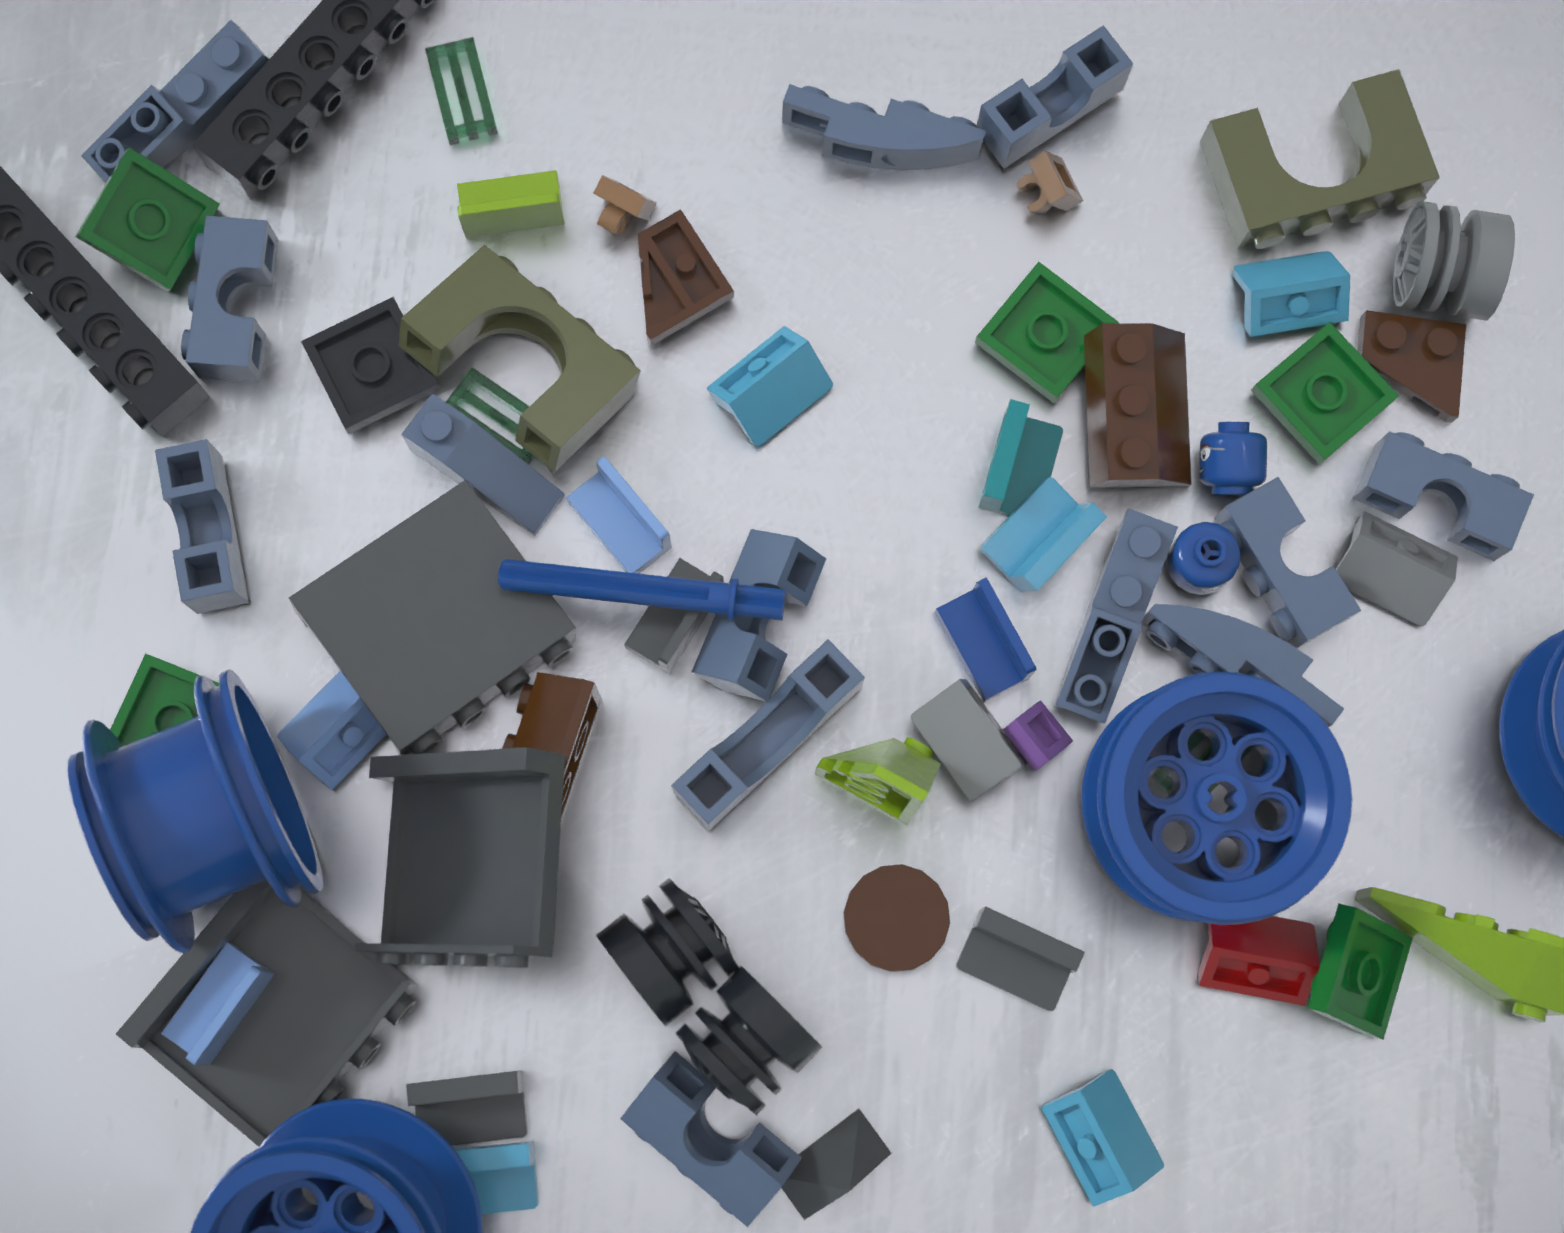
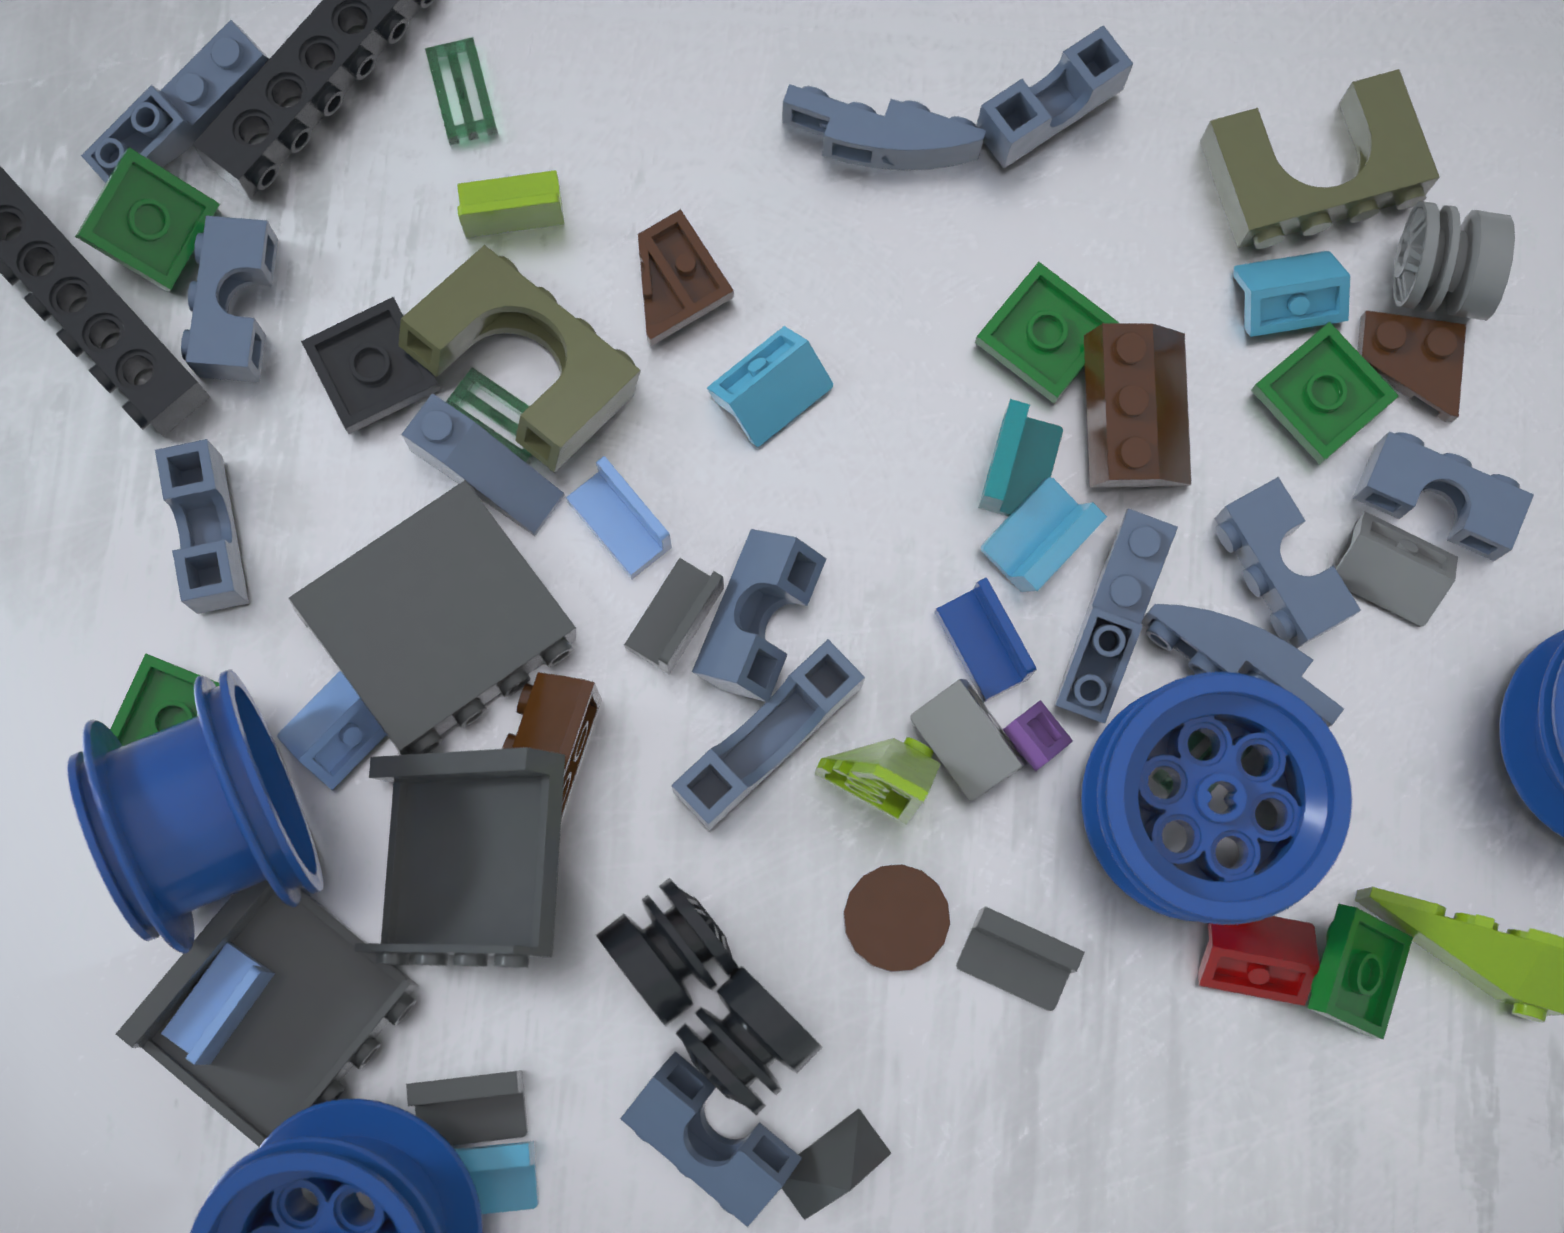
blue axle [498,559,786,621] -> none
medium nougat tile [593,175,657,235] -> none
medium nougat tile [1016,151,1083,214] -> none
medium azure panel [1041,1069,1164,1207] -> none
blue head [1166,522,1241,595] -> none
blue head [1199,422,1267,495] -> none

